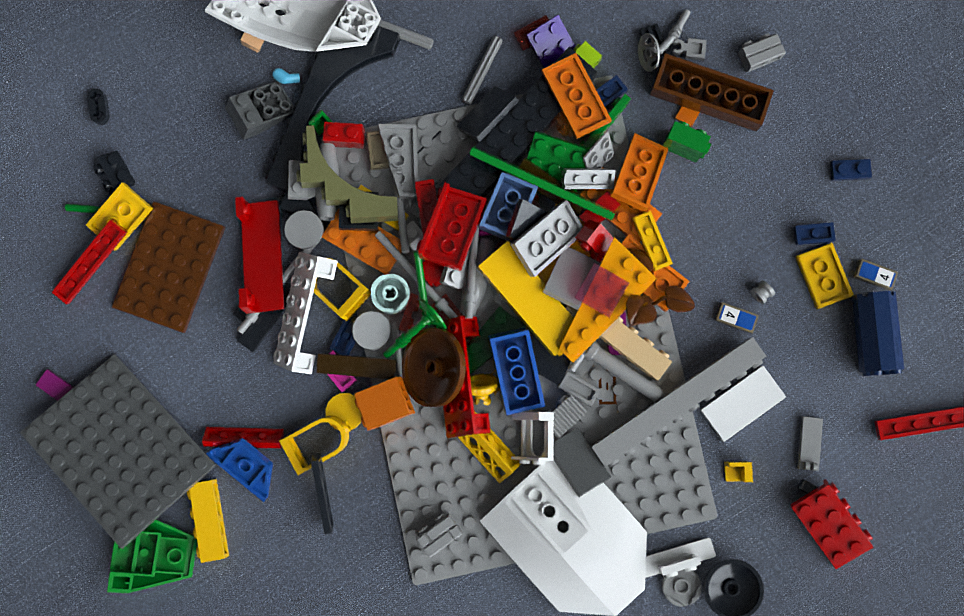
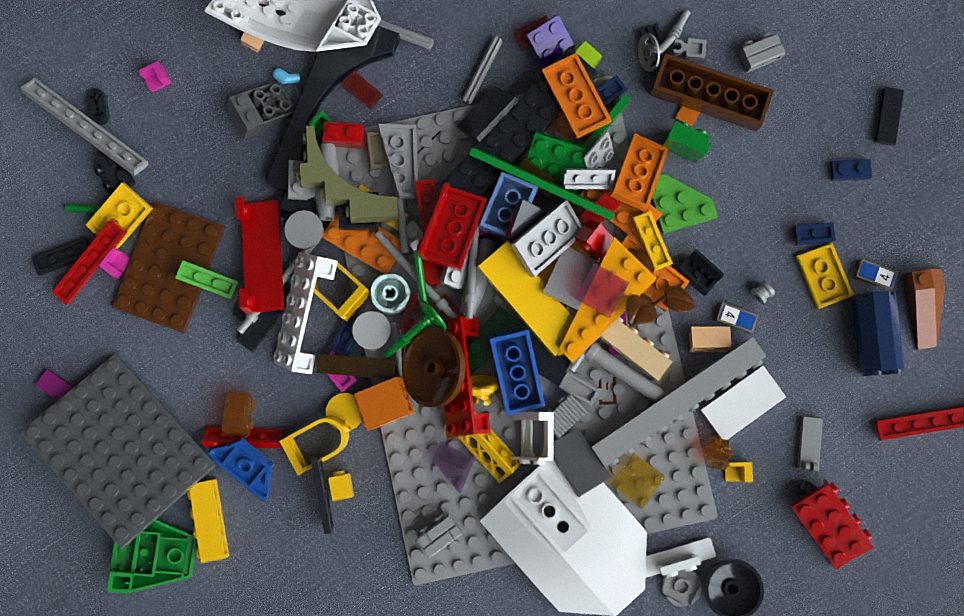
none -> light grey tile [20,77,148,176]
none -> black tile [32,236,90,276]
none -> dark pink panel [98,248,131,279]
none -> dark pink panel [138,61,172,92]
none -> bright green plate [175,260,238,299]
none -> clear orange brick [222,392,256,436]
none -> yellow brick [328,470,354,501]
none -> clear red plate [342,70,383,110]
none -> clear purple wing [432,443,476,493]
none -> clear yellow tile [610,453,666,508]
none -> bright green plate [652,174,718,234]
none -> black bracket [676,249,724,296]
none -> light nougat hinge [689,327,732,352]
none -> clear orange brick [703,437,732,470]
none -> black tile [875,87,904,146]
none -> dark orange wedge [903,269,945,350]

